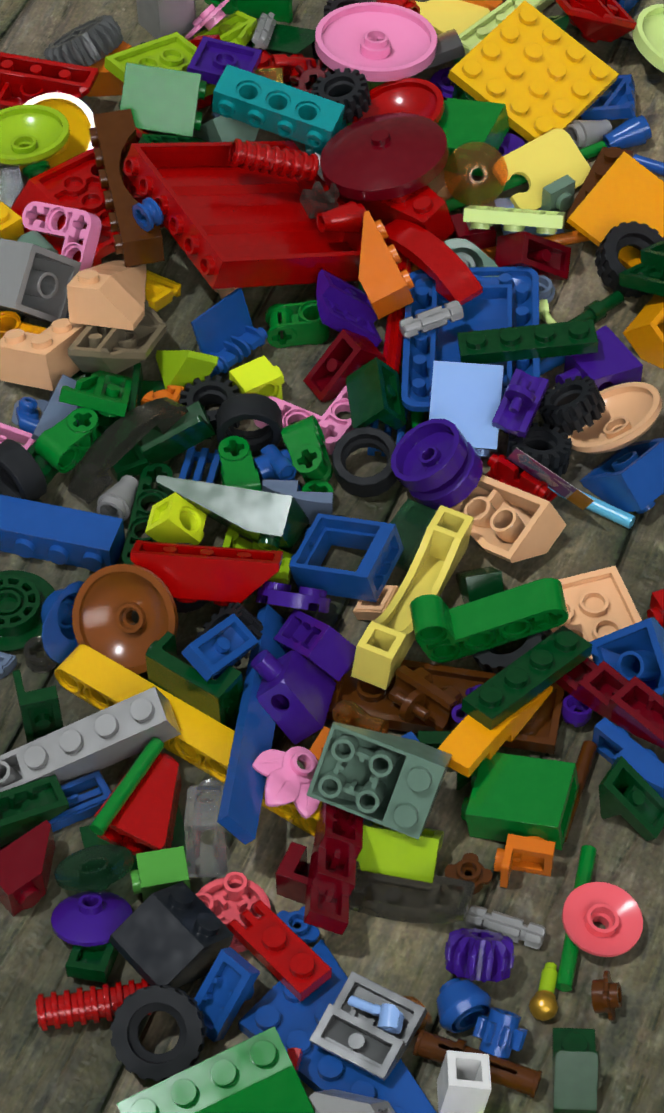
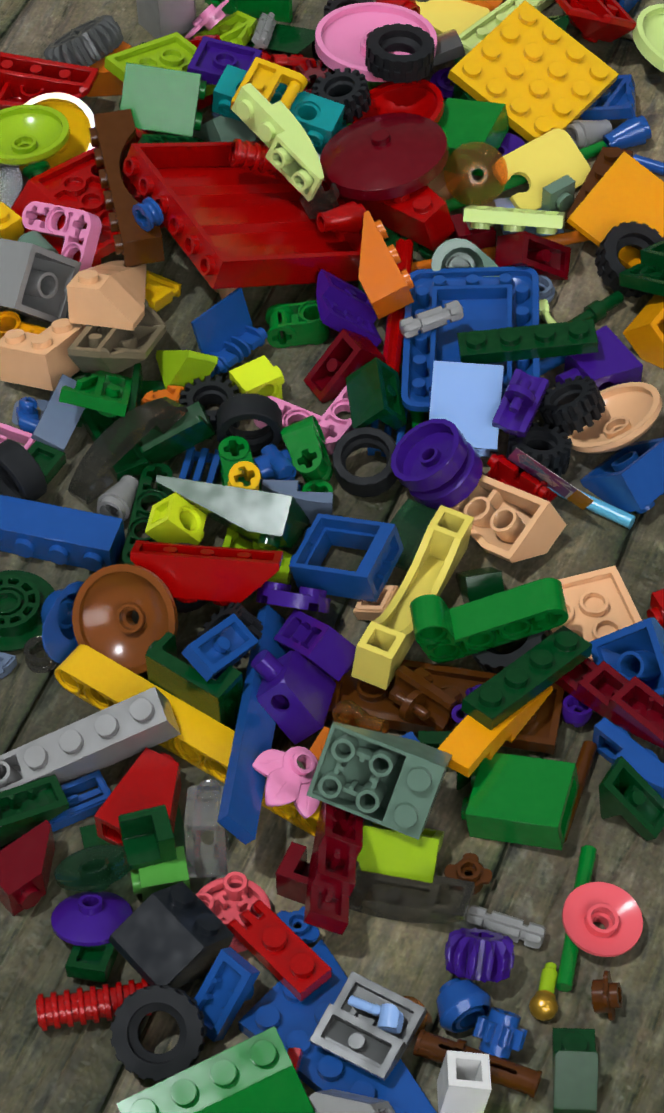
dark green panel [12,669,64,743] -> none
green piece [35,408,102,473] -> none
green bar [89,737,165,836] -> none
red slope [384,219,483,305] -> none
orange bracket [494,833,556,888] -> none
none -> dark green panel [118,804,177,870]
none -> yellow bush [227,461,261,490]
none -> yellow plate [230,57,308,110]
none -> yellowish green slope [231,83,324,202]
none -> black tyre [365,23,435,84]

